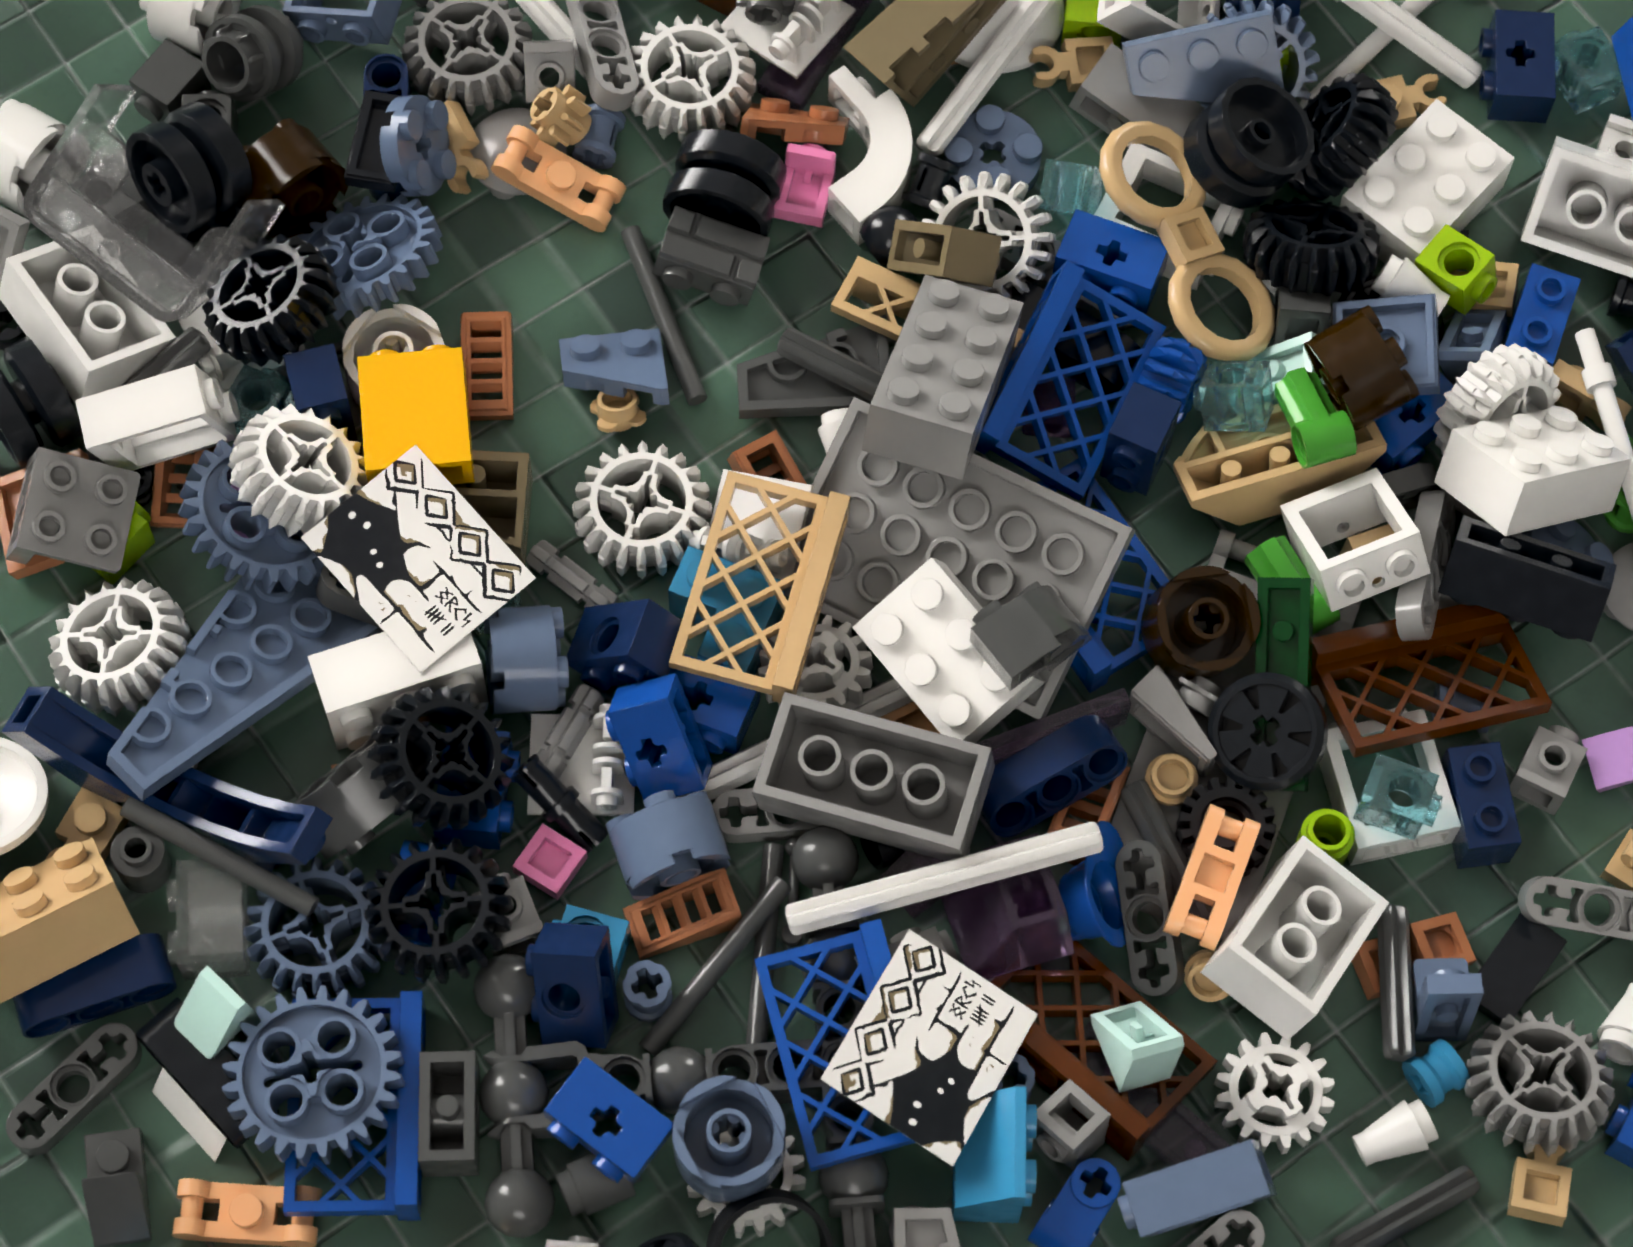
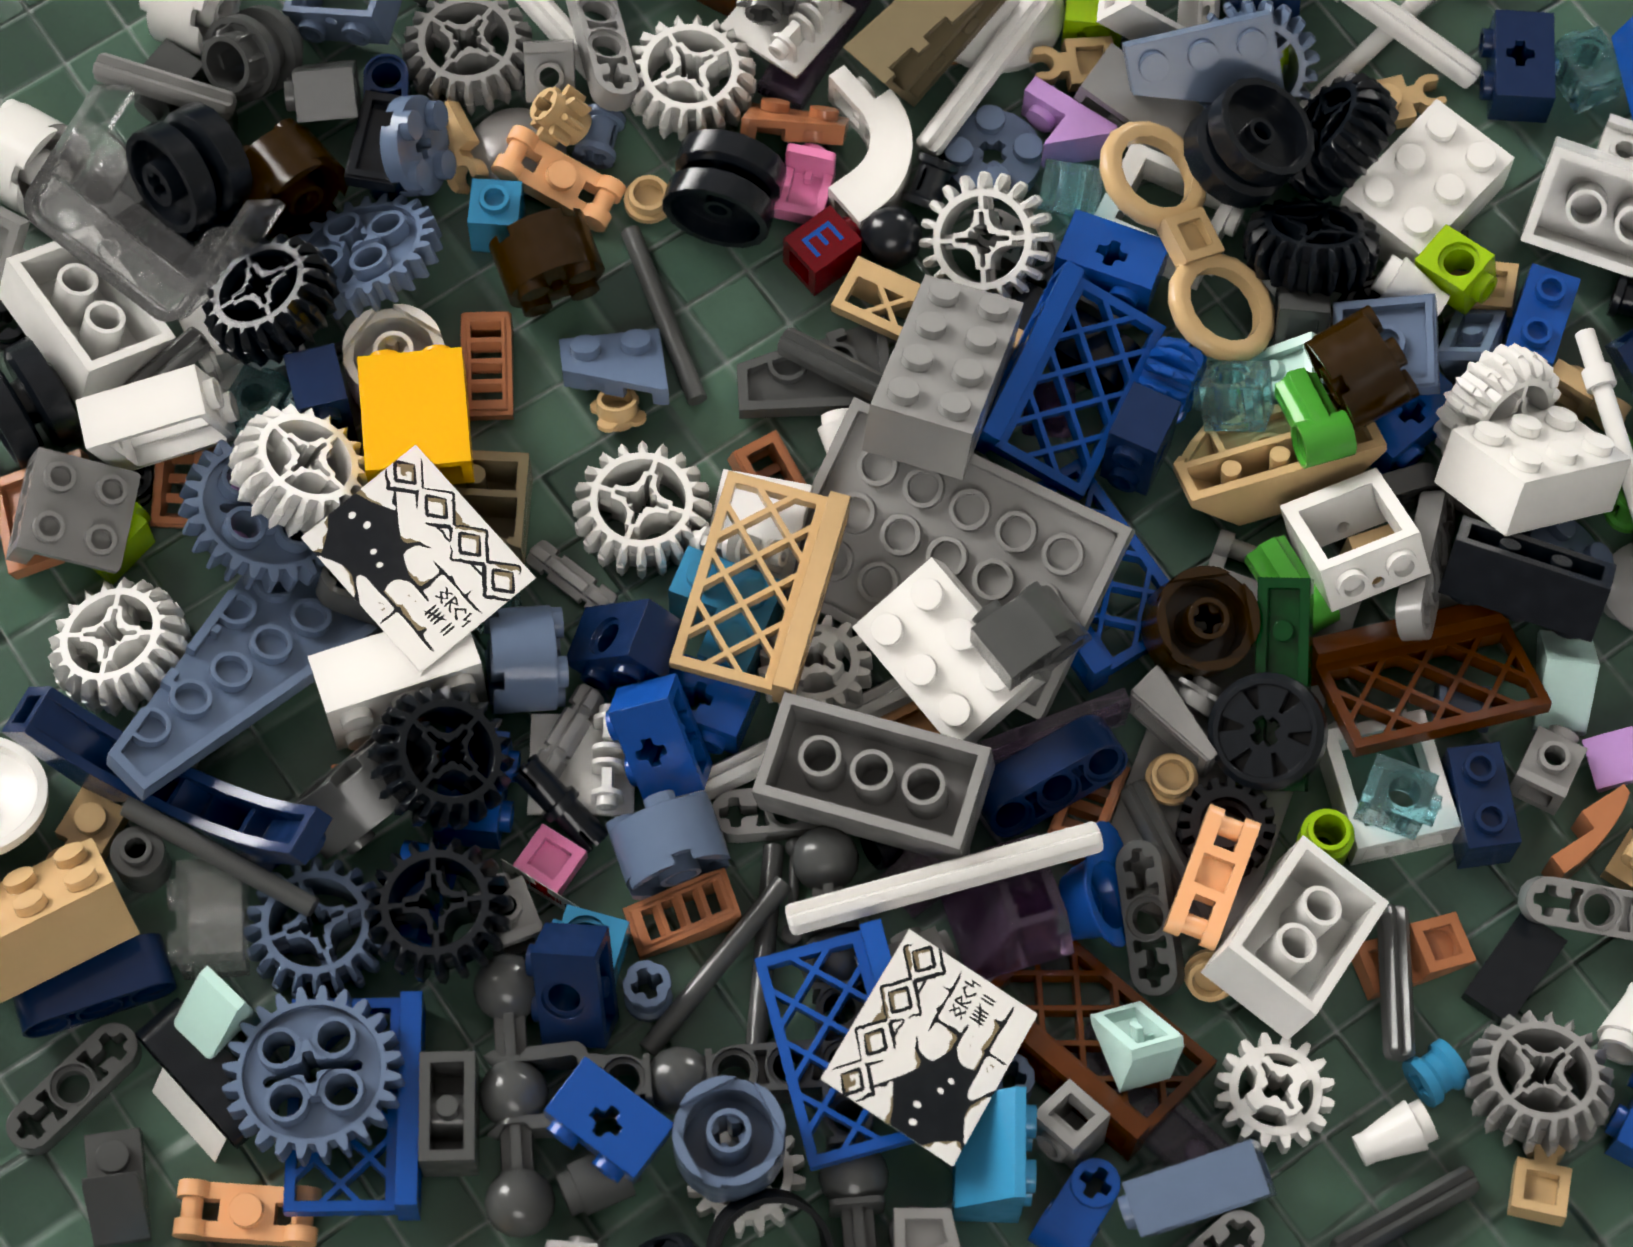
dark grey brick [652,205,771,306] -> none
dark tan slope [887,219,1002,287] -> none
sand blue slope [1412,958,1484,1041] -> none
none -> light grey axle [92,53,237,120]
none -> dark grey brick [284,59,362,123]
none -> dark azure brick [467,178,526,252]
none -> dark brown brick [489,208,605,318]
none -> white sticker [501,858,578,911]
none -> tan plate [624,175,668,224]
none -> dark red brick [783,205,863,297]
none -> lavender slope [1021,76,1118,167]
none -> light aqua slope [1532,630,1600,736]
none -> nougat slope [1541,784,1631,879]

